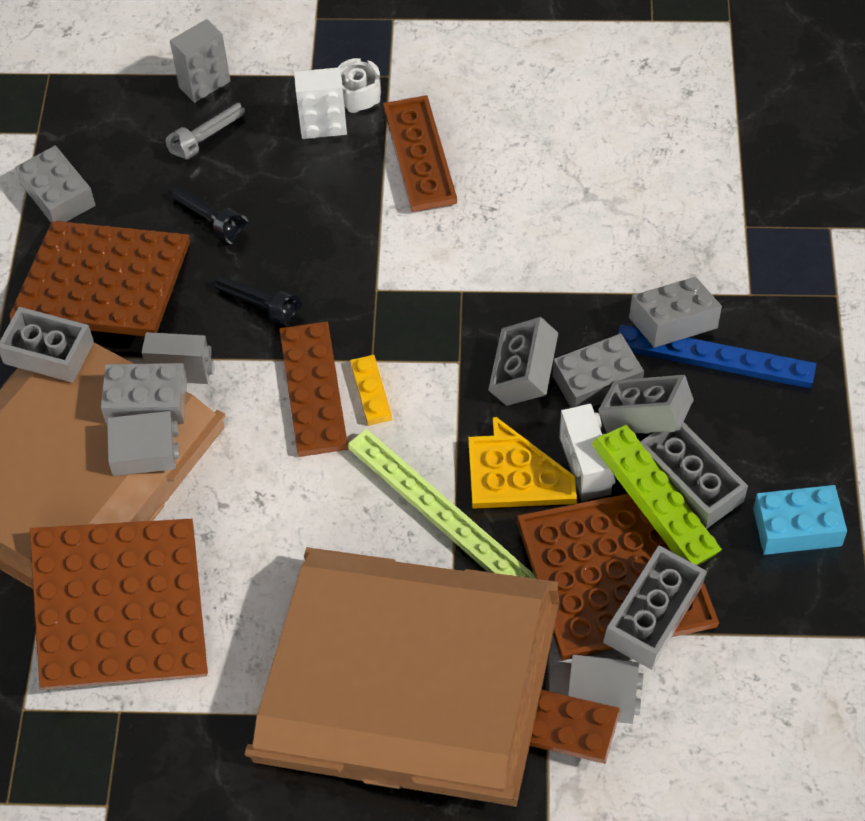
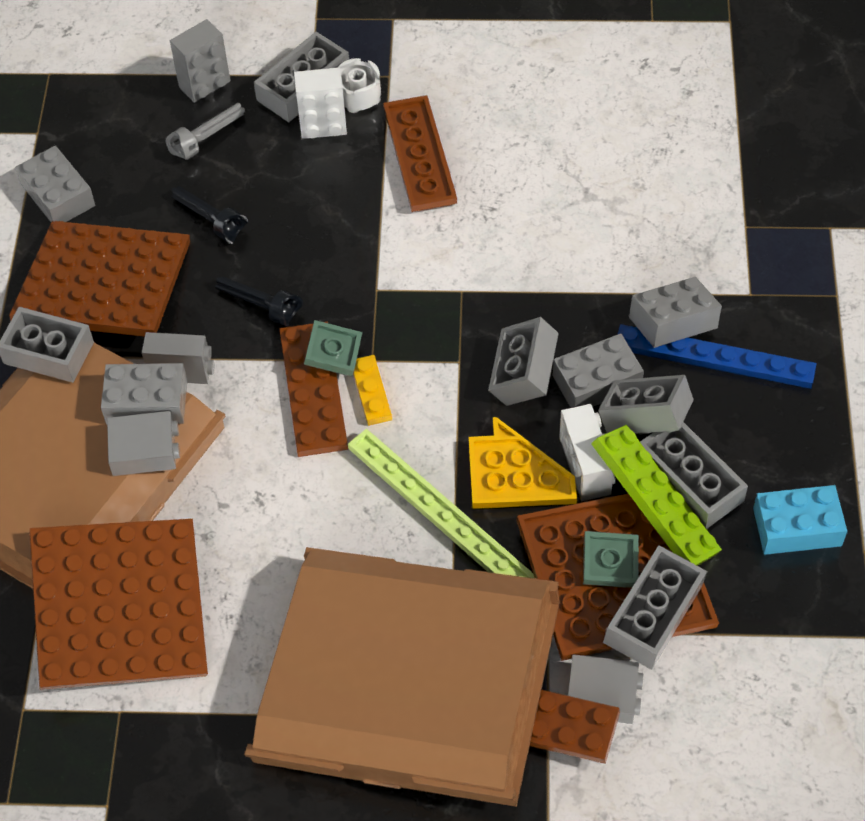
none -> light grey brick [254,32,349,122]
none -> sand green plate [304,320,362,376]
none -> sand green plate [583,531,639,588]

